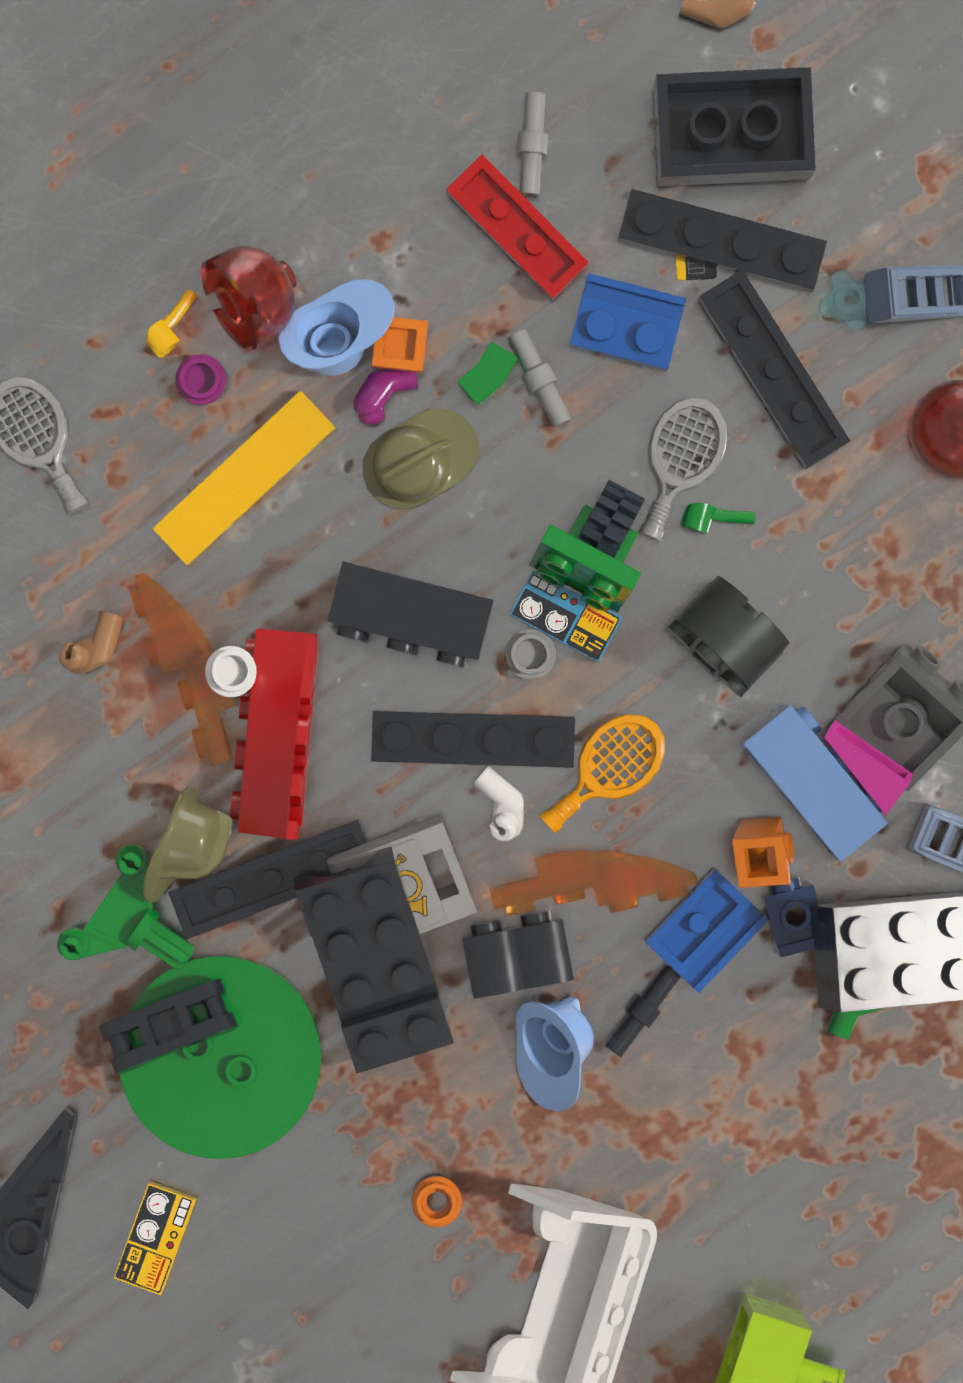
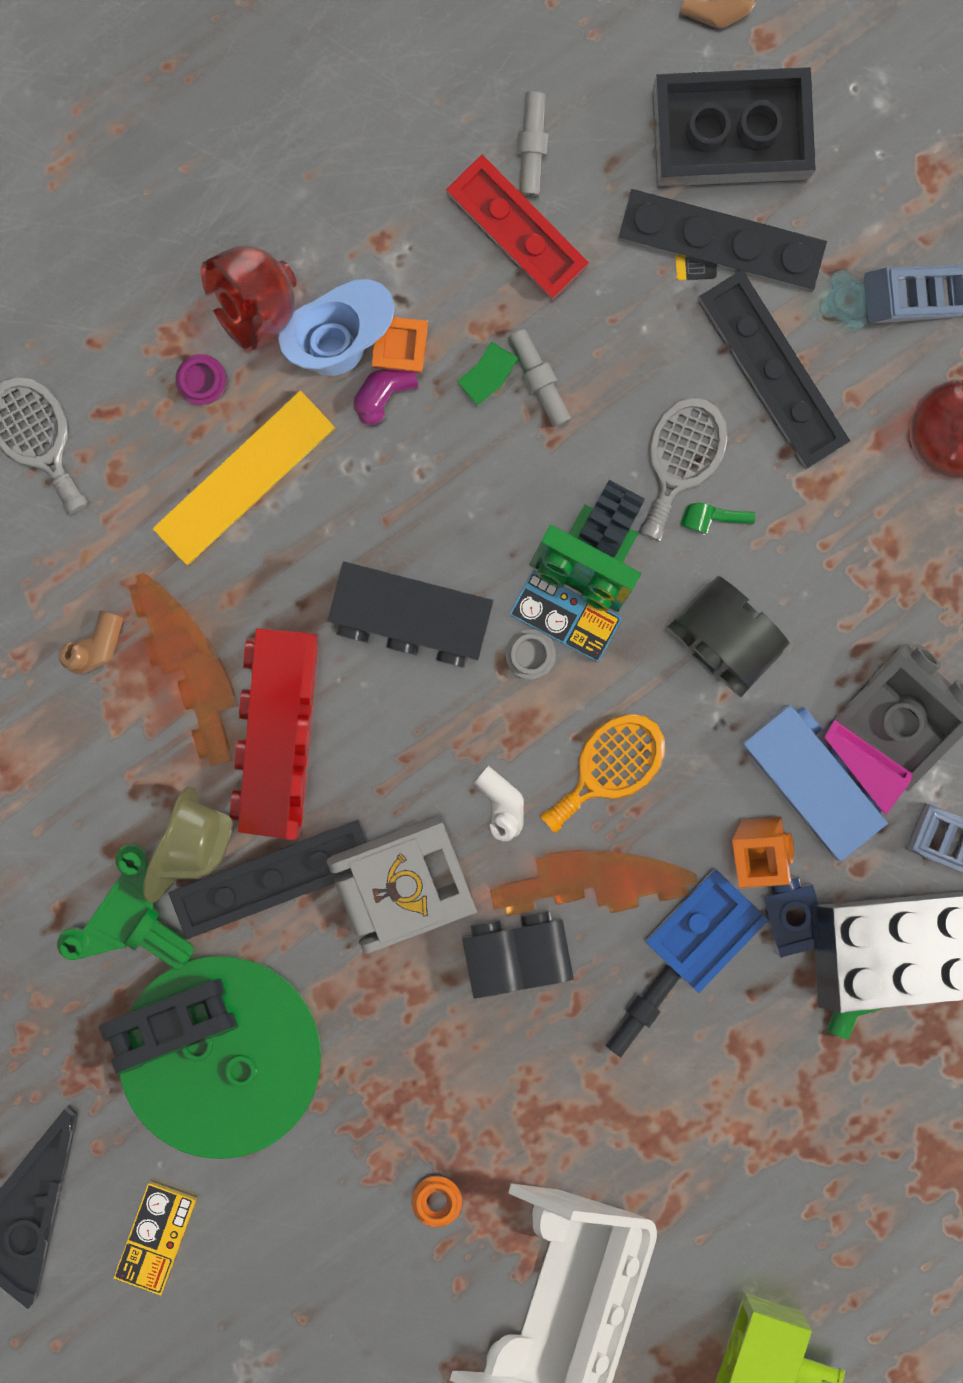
yellow hand [146,289,198,358] -> none
white plate [205,646,257,698] -> none
black piece [294,847,454,1074] -> none
olive piece [363,408,479,509] -> none
black plate [371,711,575,768] -> none
light blue piece [516,997,594,1112] -> none
blue plate [570,273,686,371] -> none

